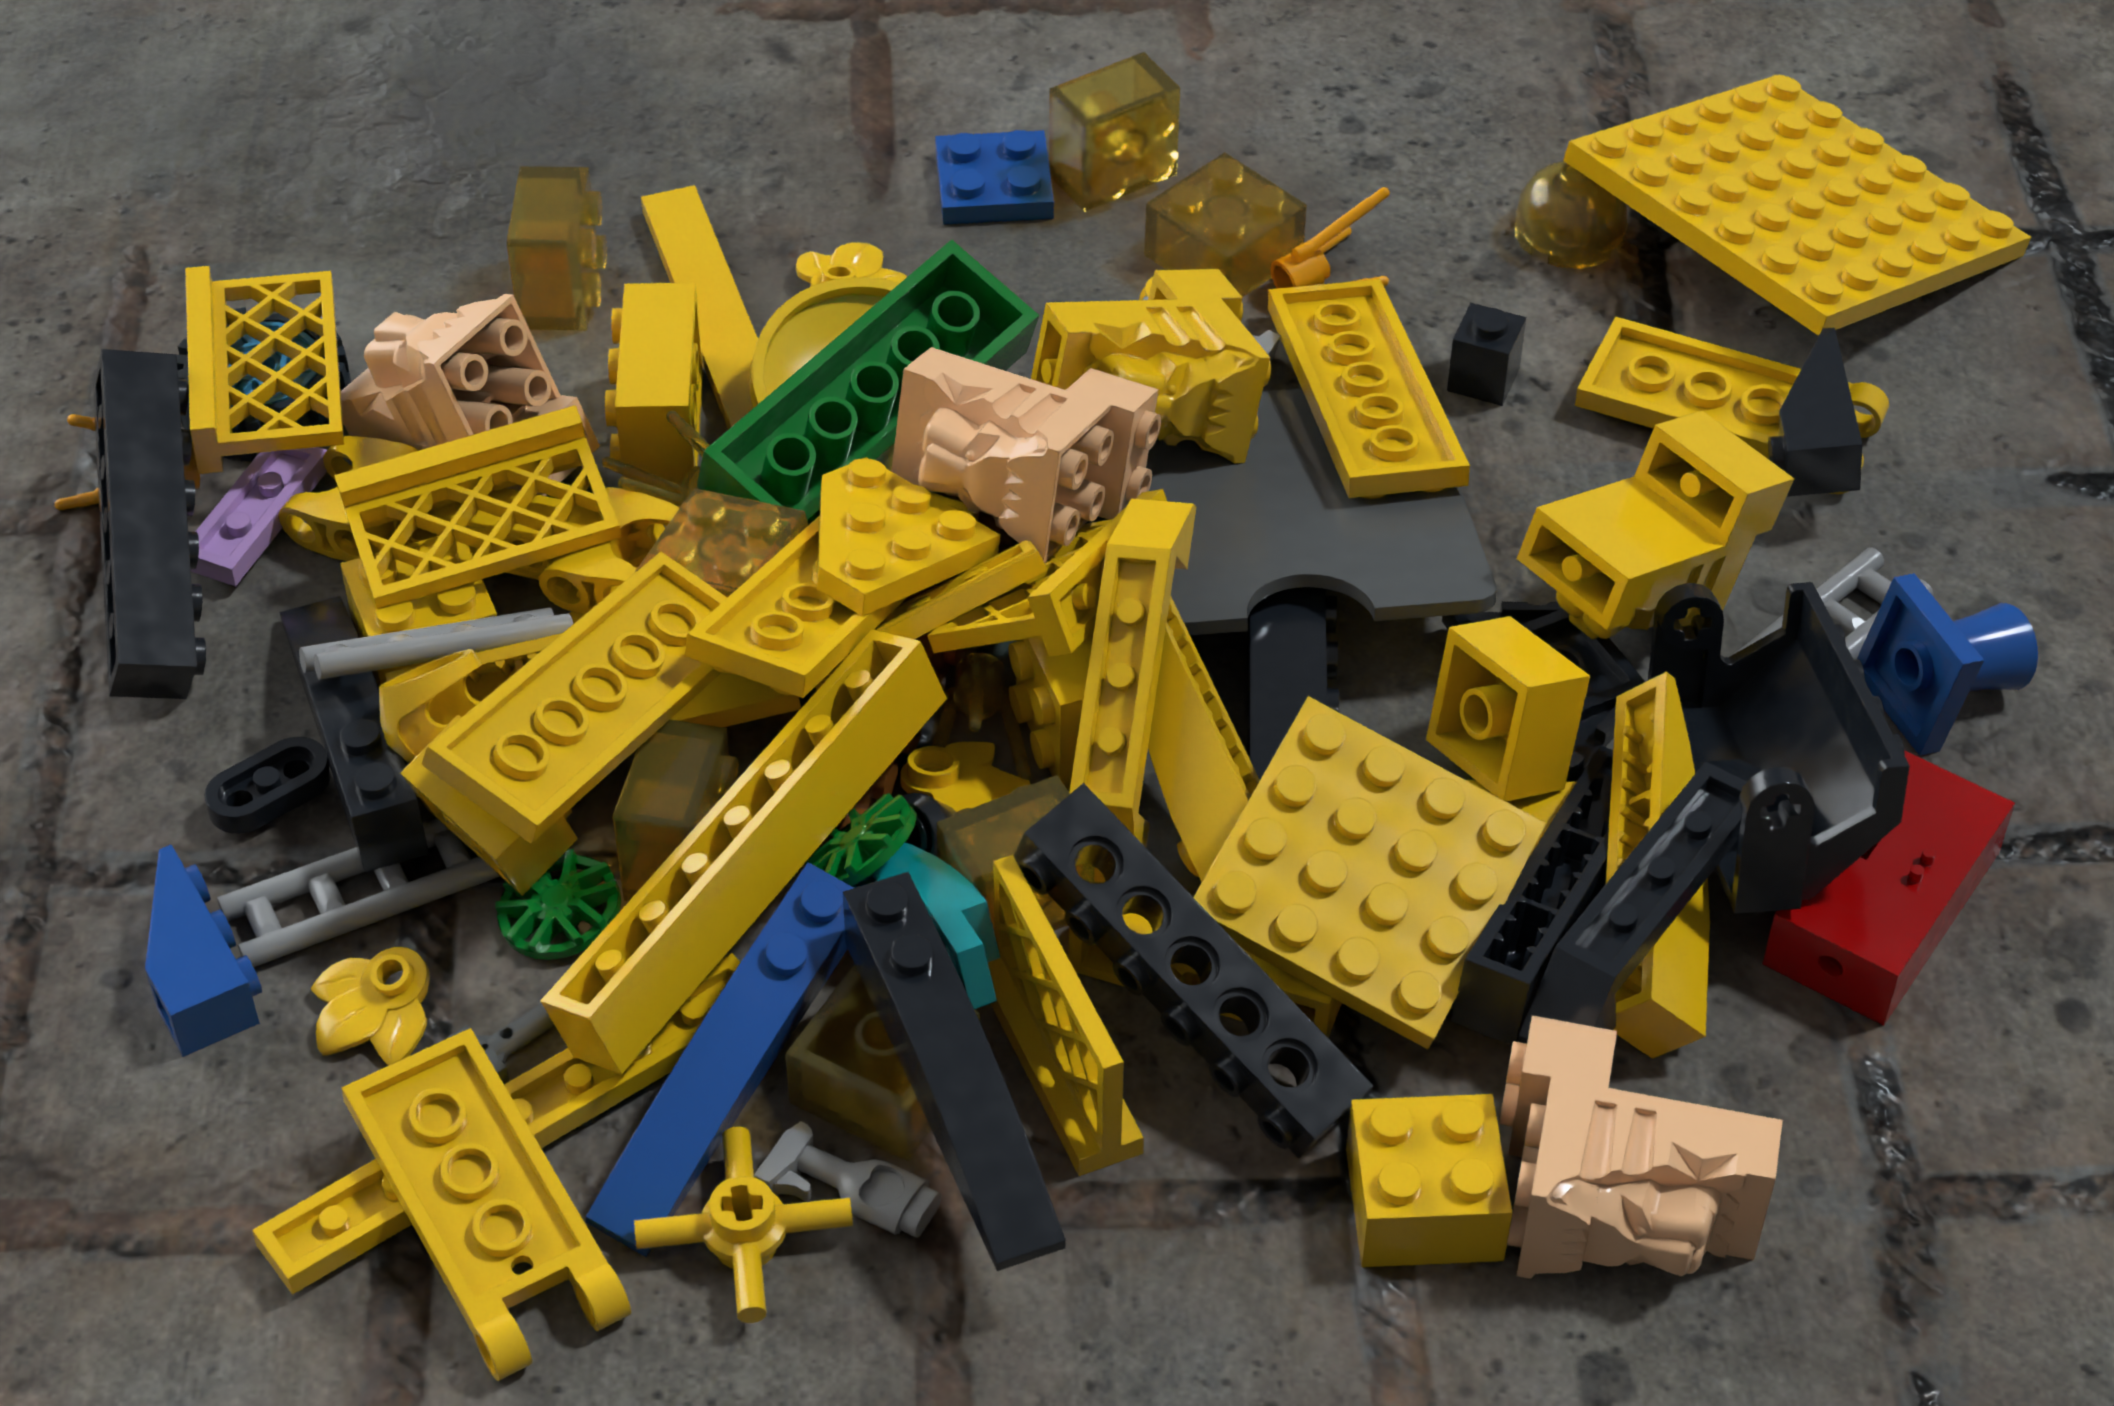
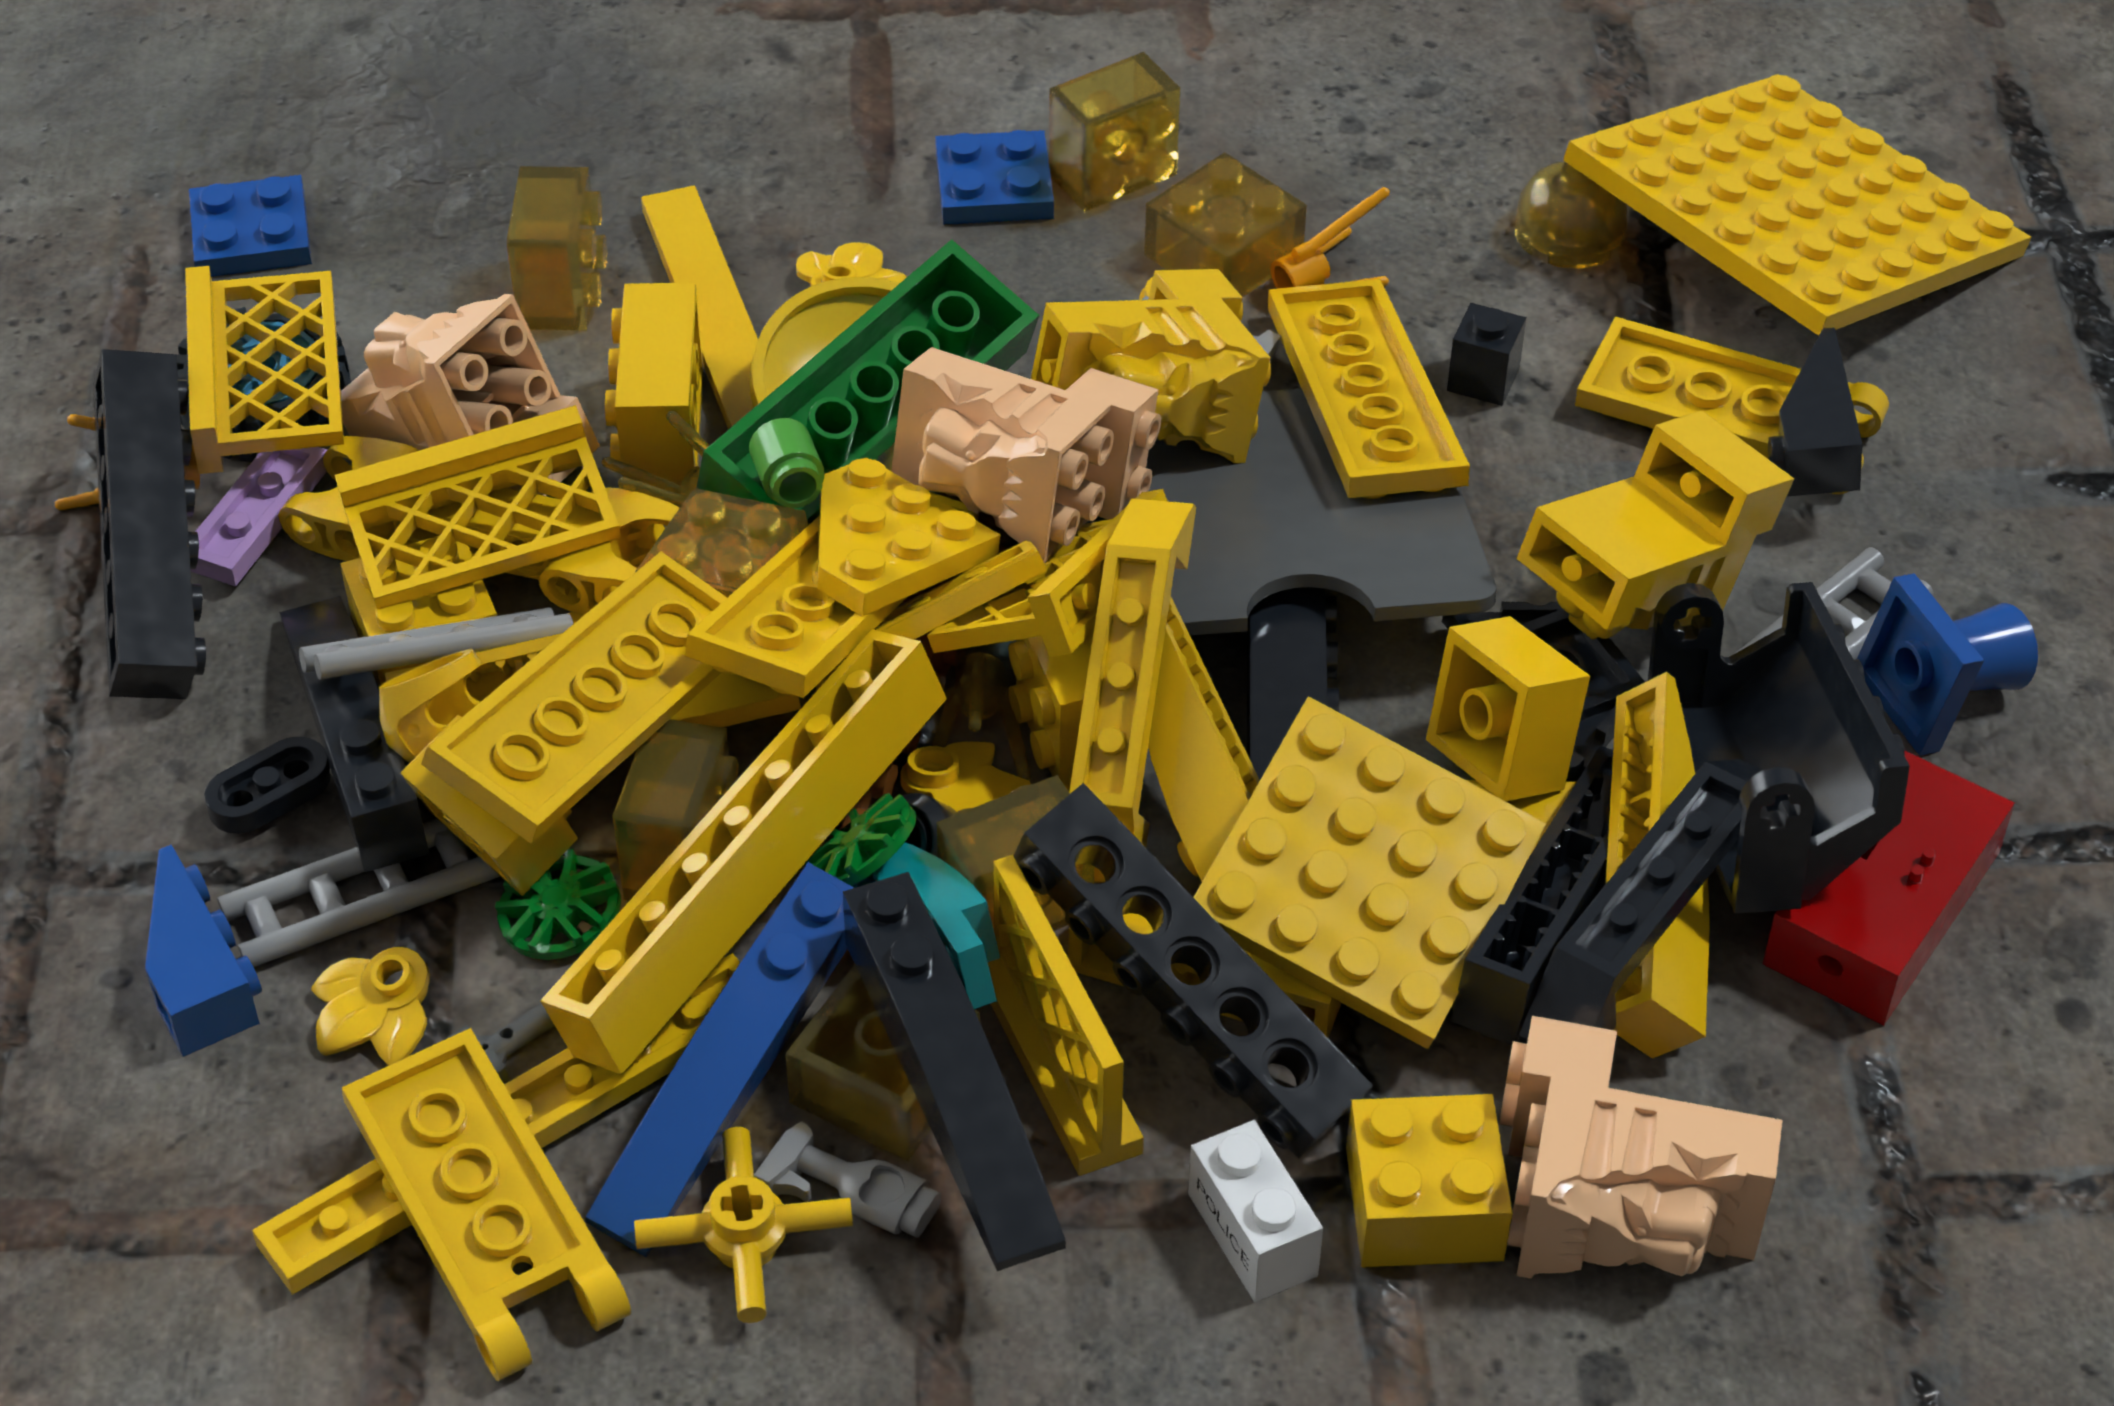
none -> blue plate [189,175,312,277]
none -> bright green brick [749,418,825,508]
none -> white brick [1188,1120,1323,1303]

